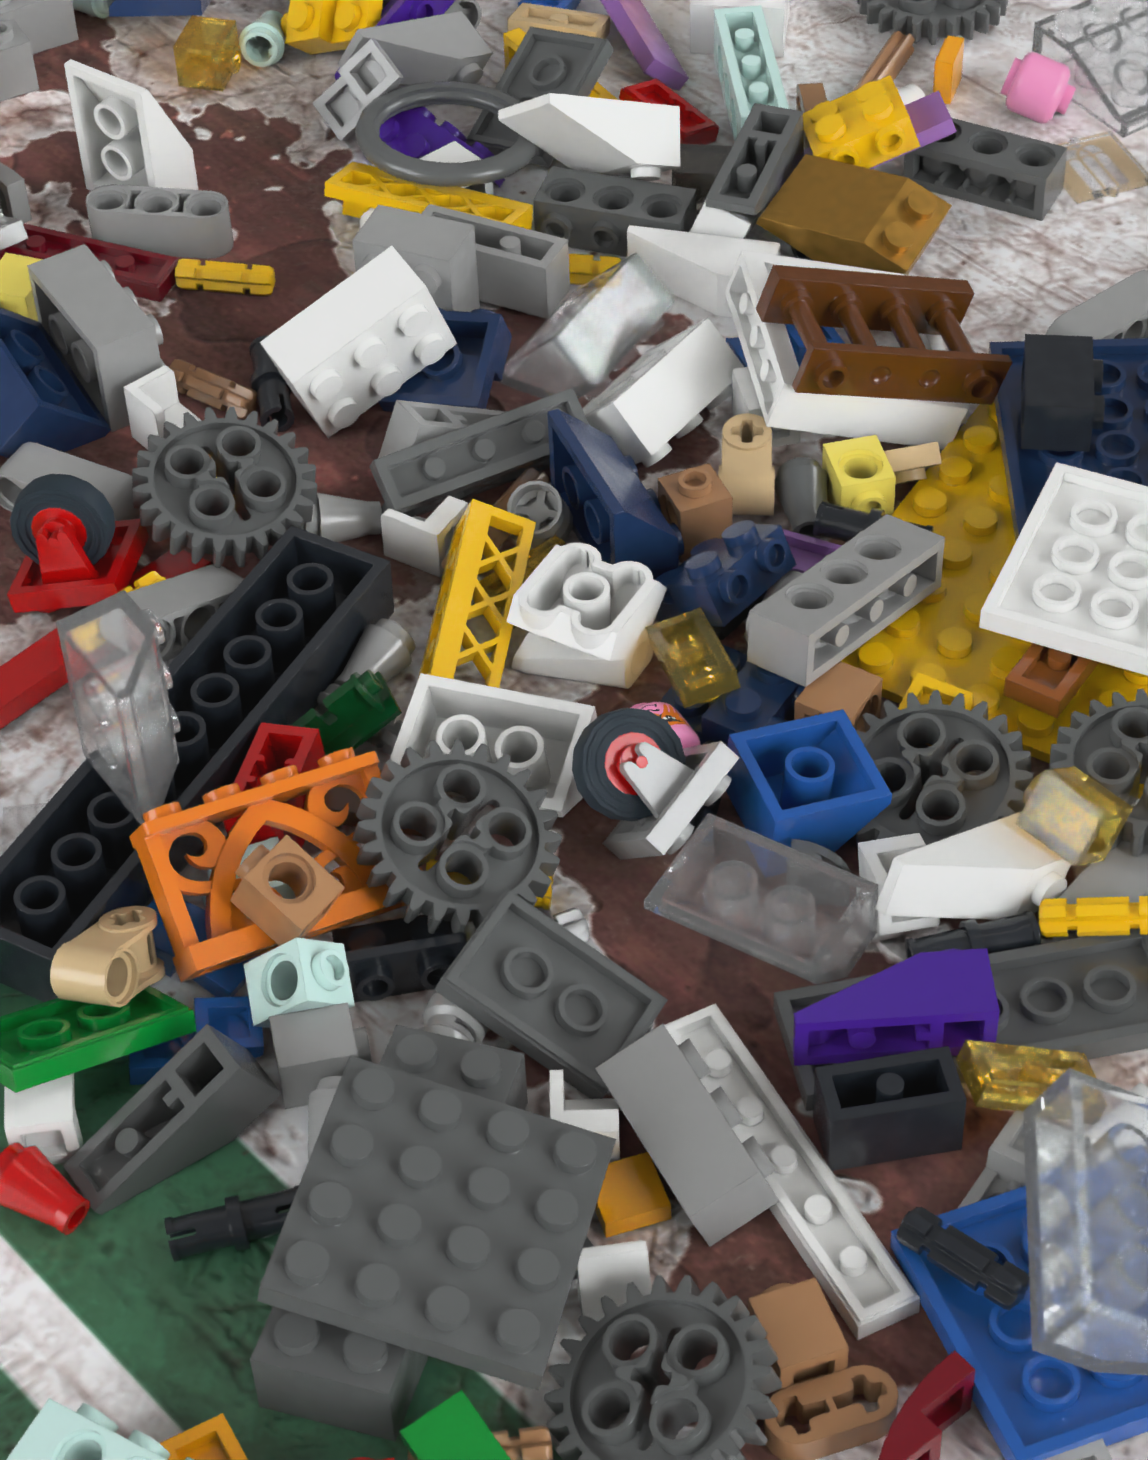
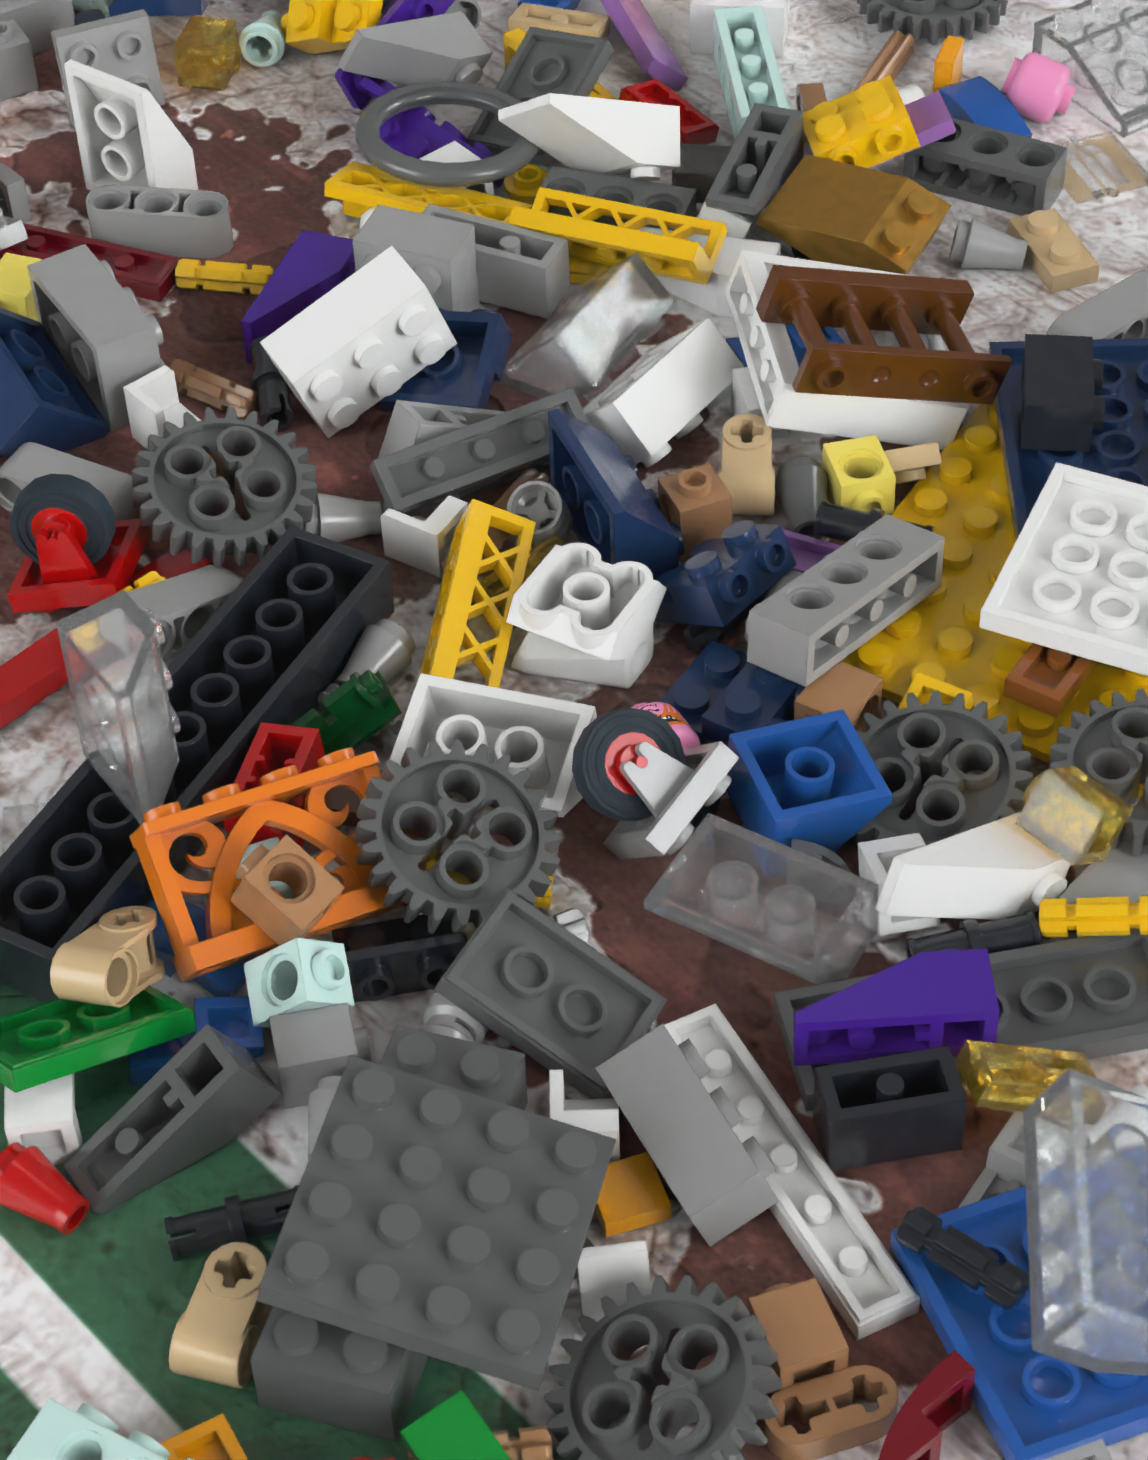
light grey slope [312,39,404,141] -> none
clear yellow plate [645,607,741,708] -> none
none -> light grey plate [51,9,165,127]
none -> tan piece [169,1242,273,1389]
none -> dark purple slope [241,230,356,363]
none -> yellow plate [504,164,548,205]
none -> yellow fence [507,187,728,285]
none -> blue slope [938,76,1033,138]
none -> light grey cone [949,218,1028,271]
none -> tan plate [1007,208,1100,293]

